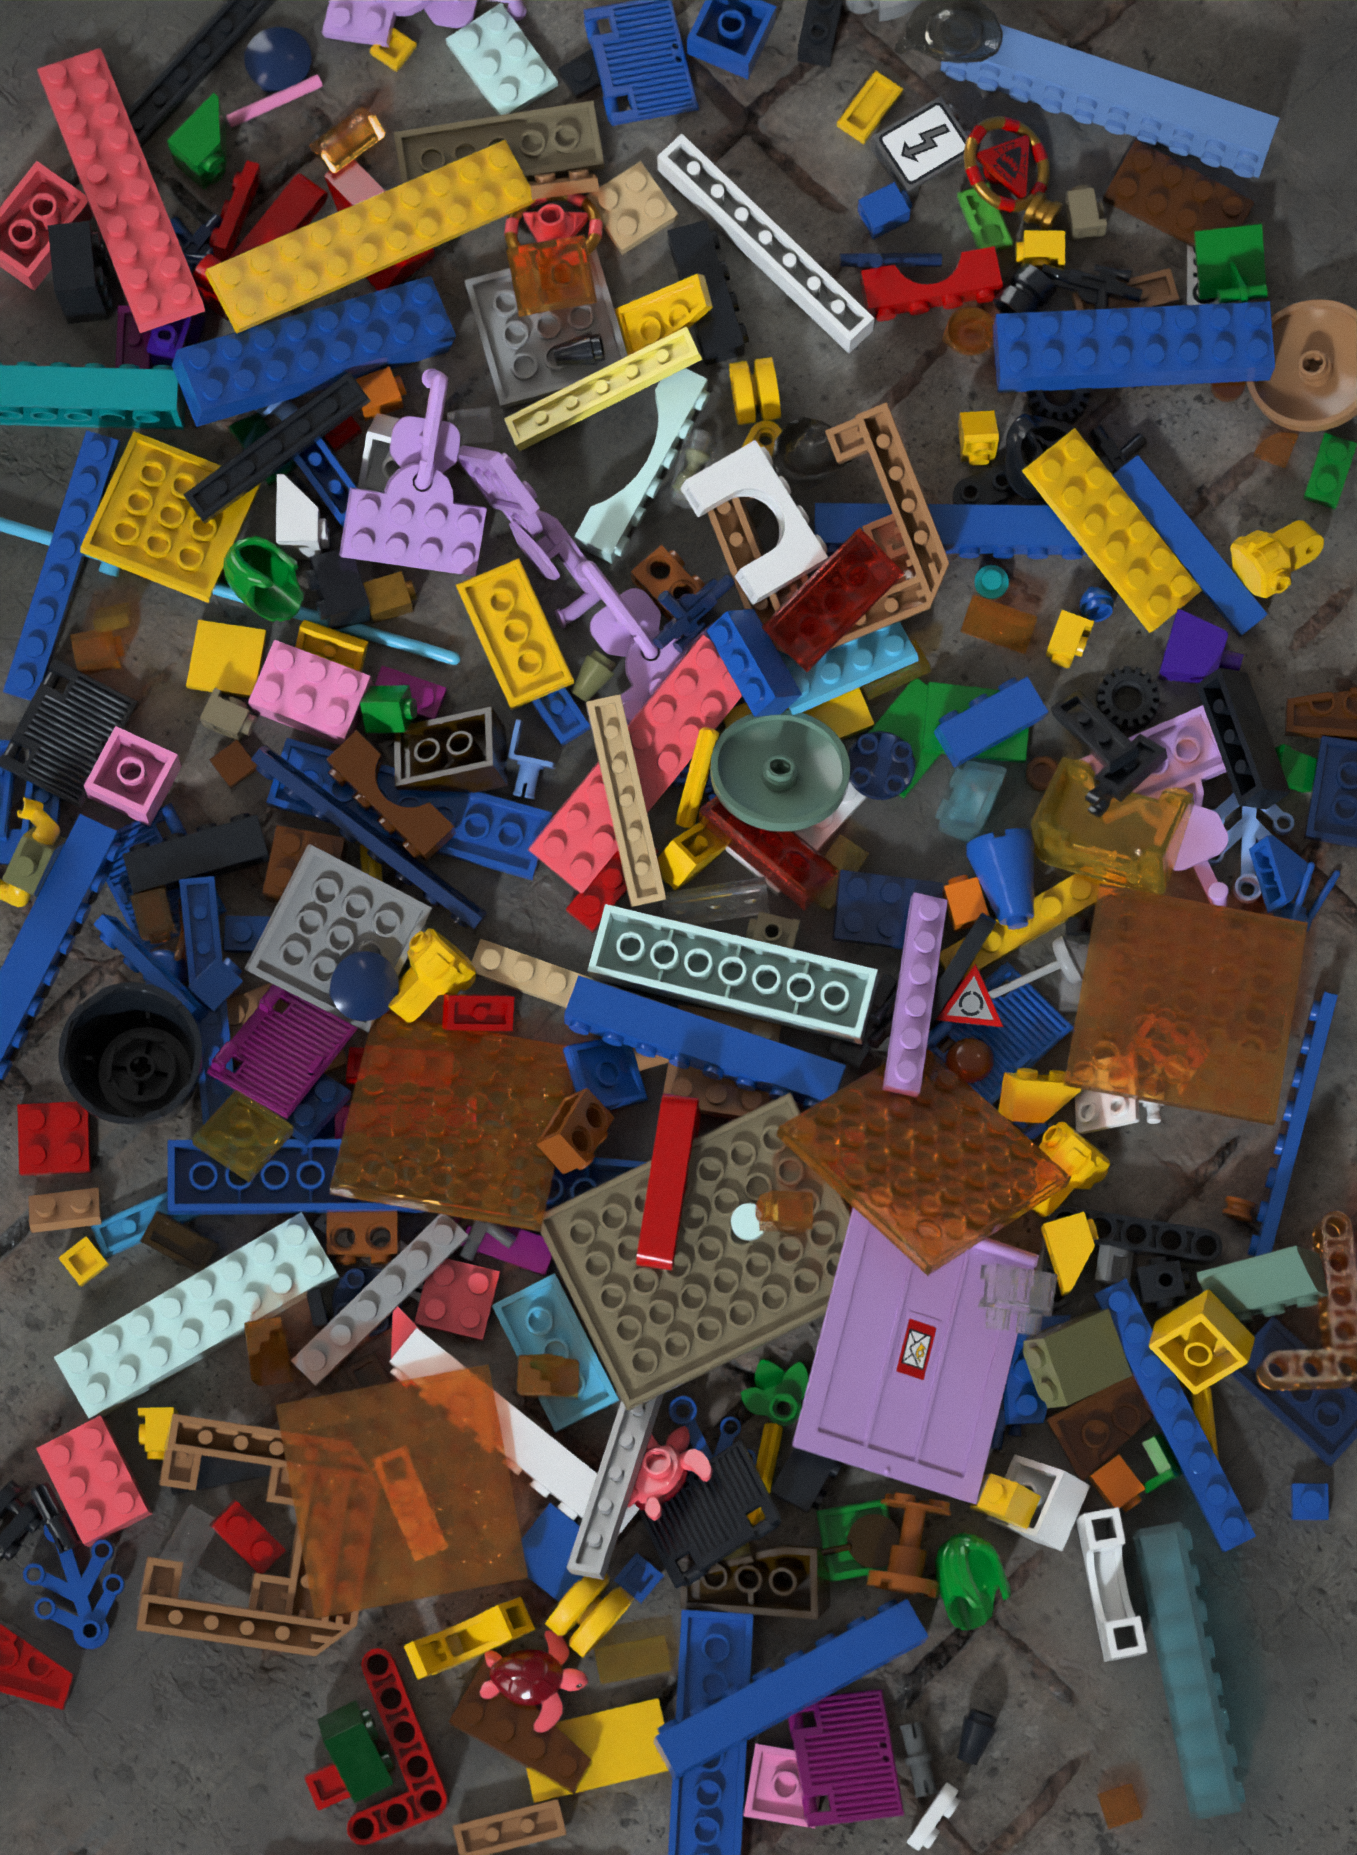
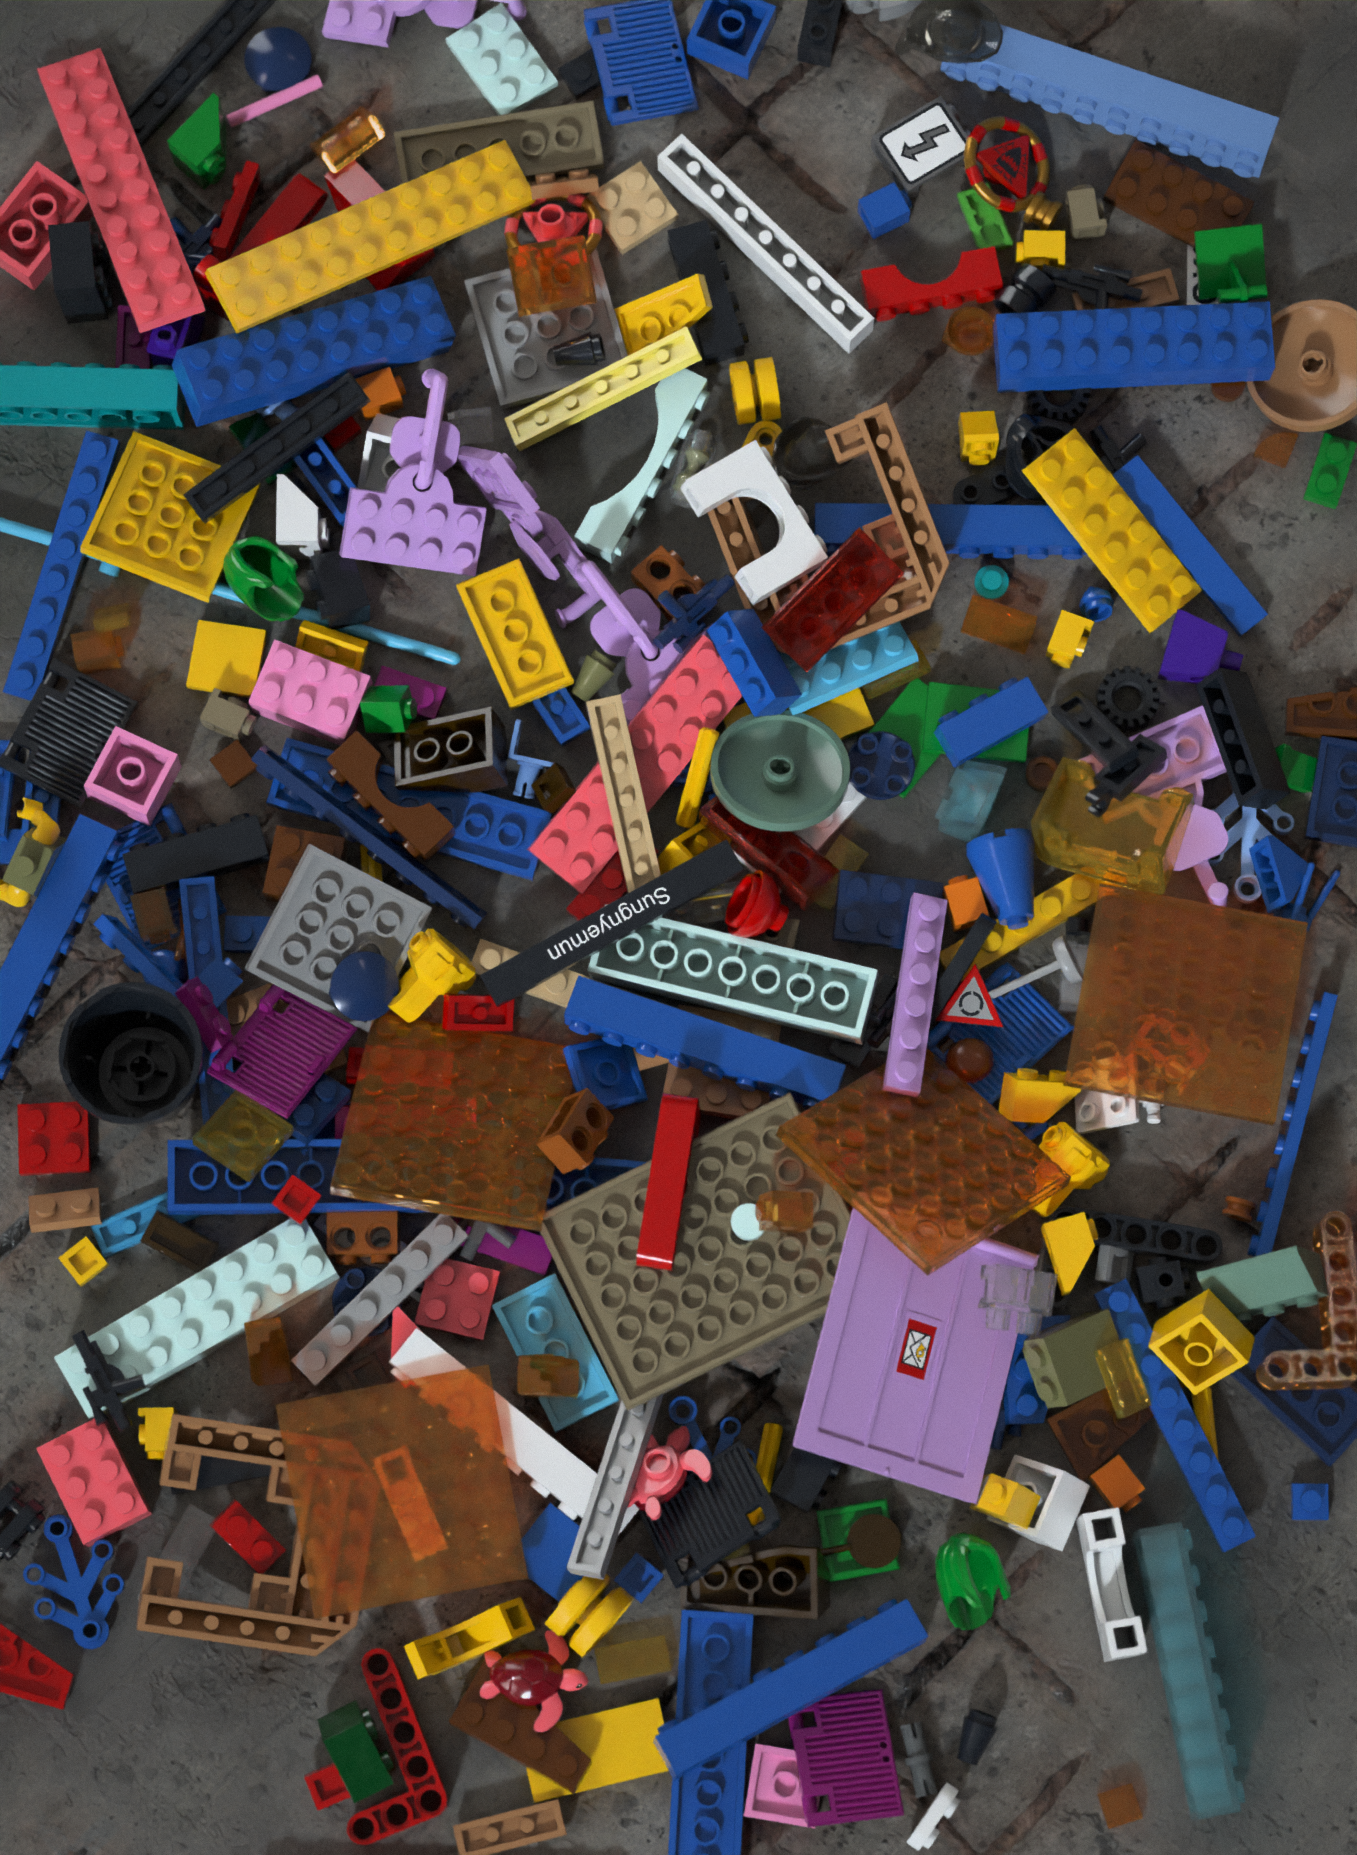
black axle [31,1482,81,1554] -> none
black tile [306,1289,329,1330] -> none
pearl gold brick [363,571,417,624] -> none
yellow tile [370,27,417,72] -> none
green plate [740,1360,809,1426] -> none
yellow tile [837,70,903,144] -> none
dark blue piece [839,253,942,268] -> none
dark orange piece [867,1493,952,1598] -> none
green tile [1142,1434,1183,1494] -> none
yellow piece [1230,520,1324,598] -> none
none -> black piece [72,1330,146,1432]
none -> magenta plate [175,976,233,1053]
none -> red plate [271,1175,322,1225]
none -> black tile [480,839,744,1007]
none -> dark brown plate [531,763,576,813]
none -> red piece [725,870,789,938]
none -> clear yellow tile [1094,1338,1152,1418]

